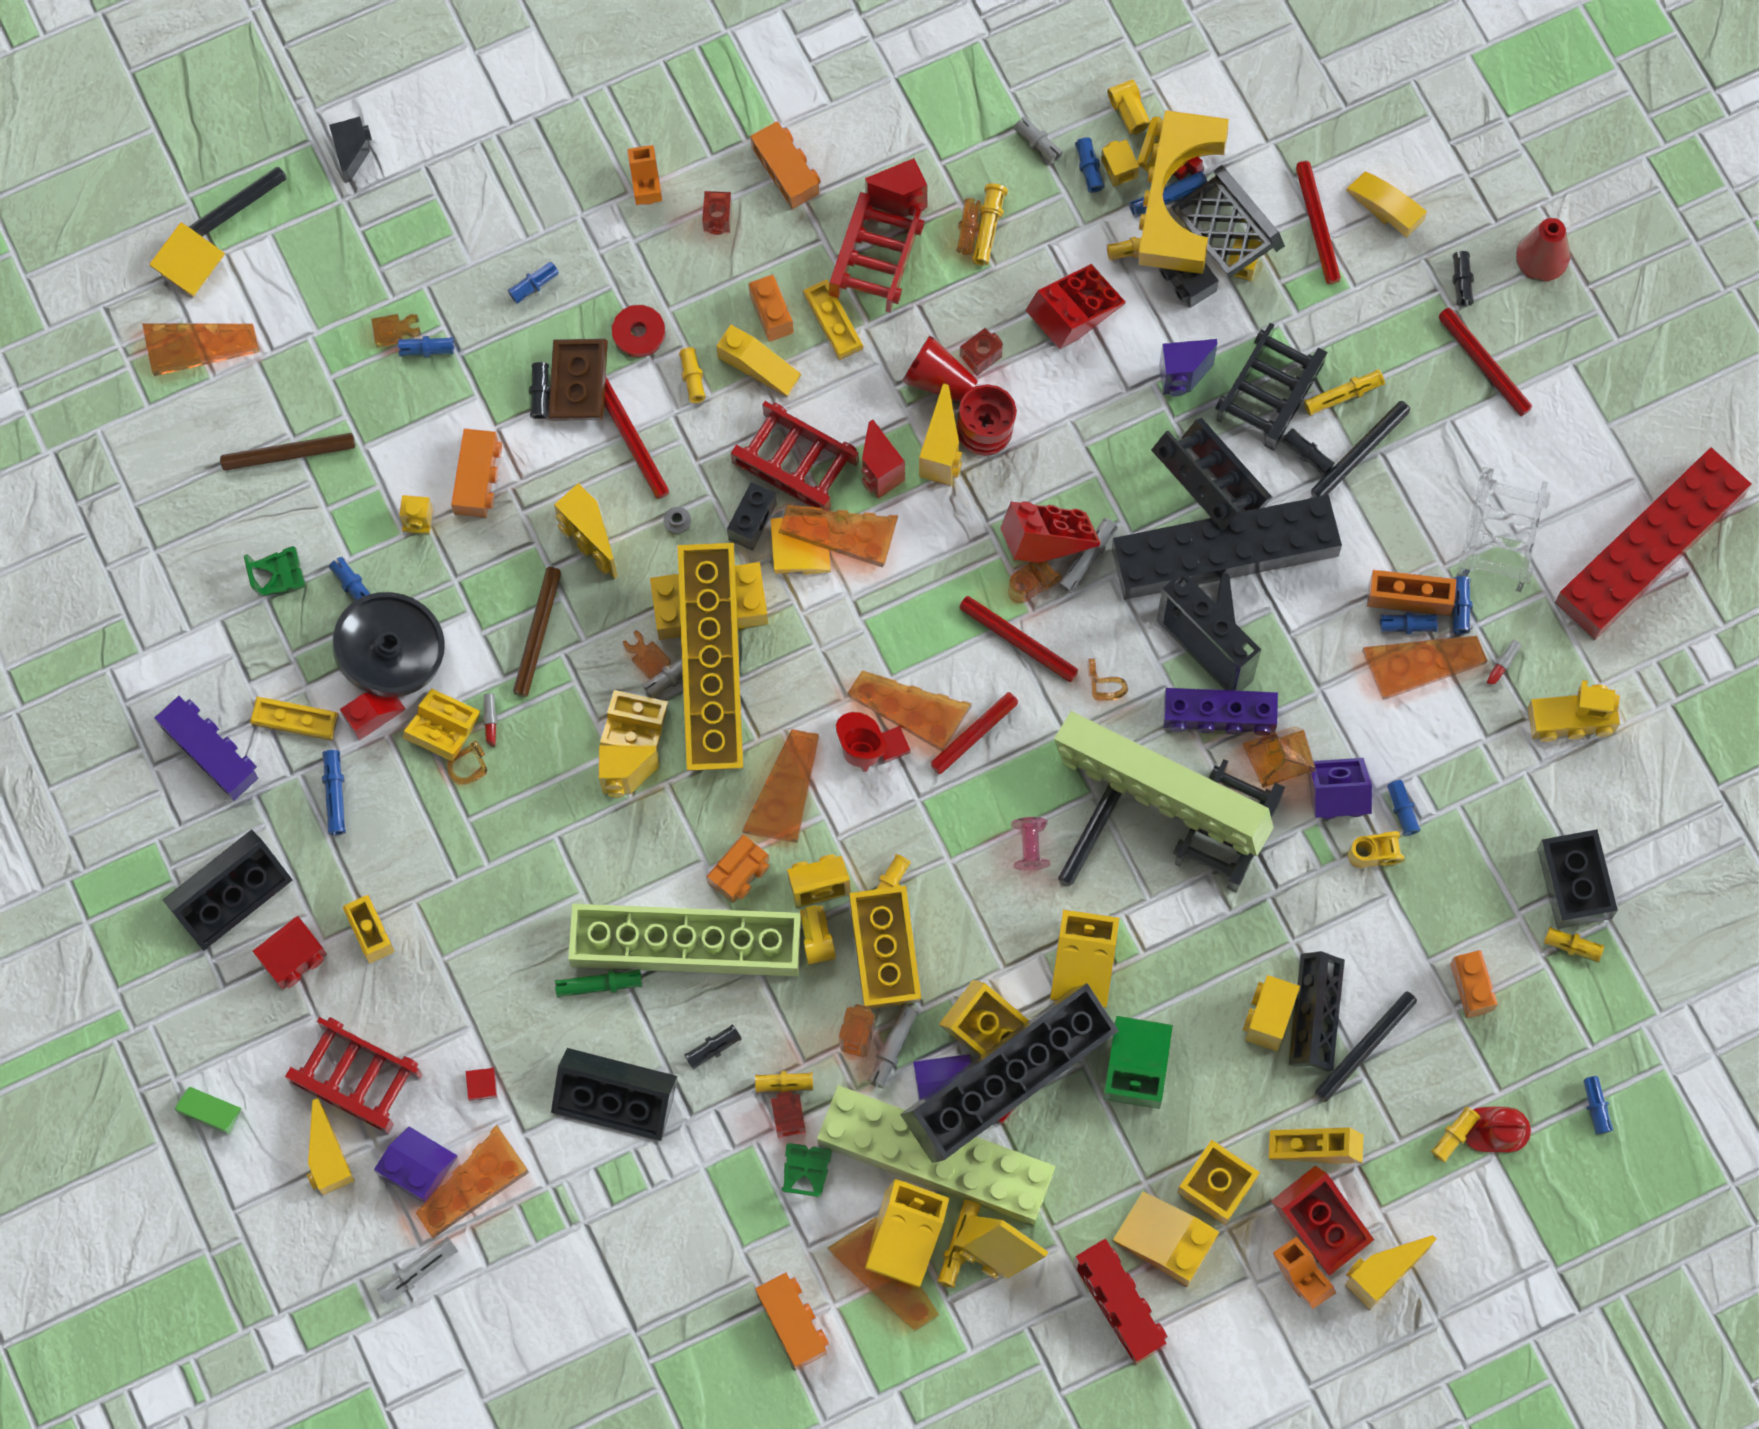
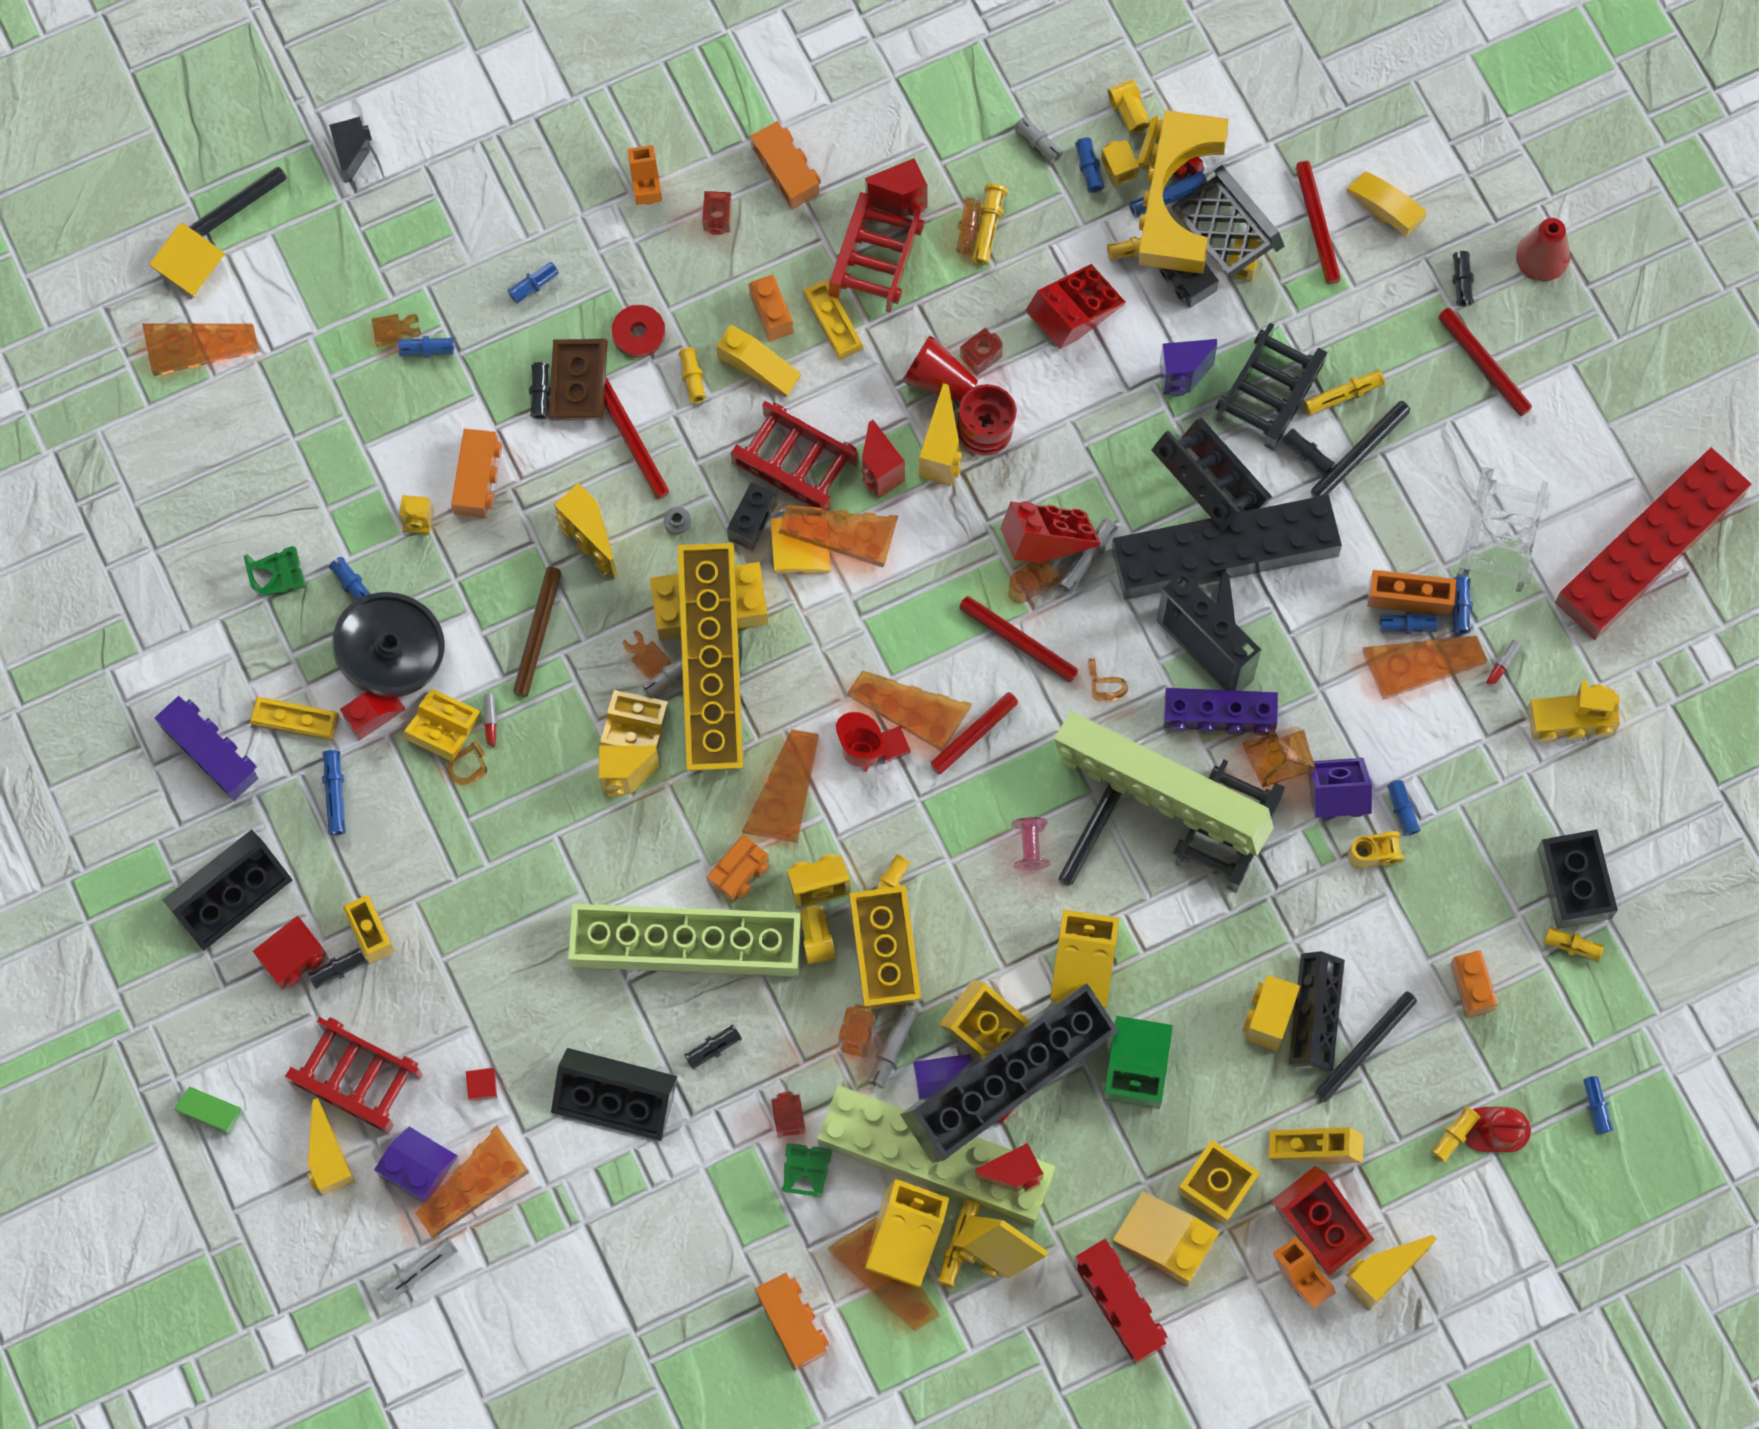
reddish brown axle [220,433,355,471] -> none
green pin [555,969,642,998] -> none
yellow pin [755,1071,813,1094] -> none
none -> black pin [307,947,367,989]
none -> red slope [975,1143,1044,1192]

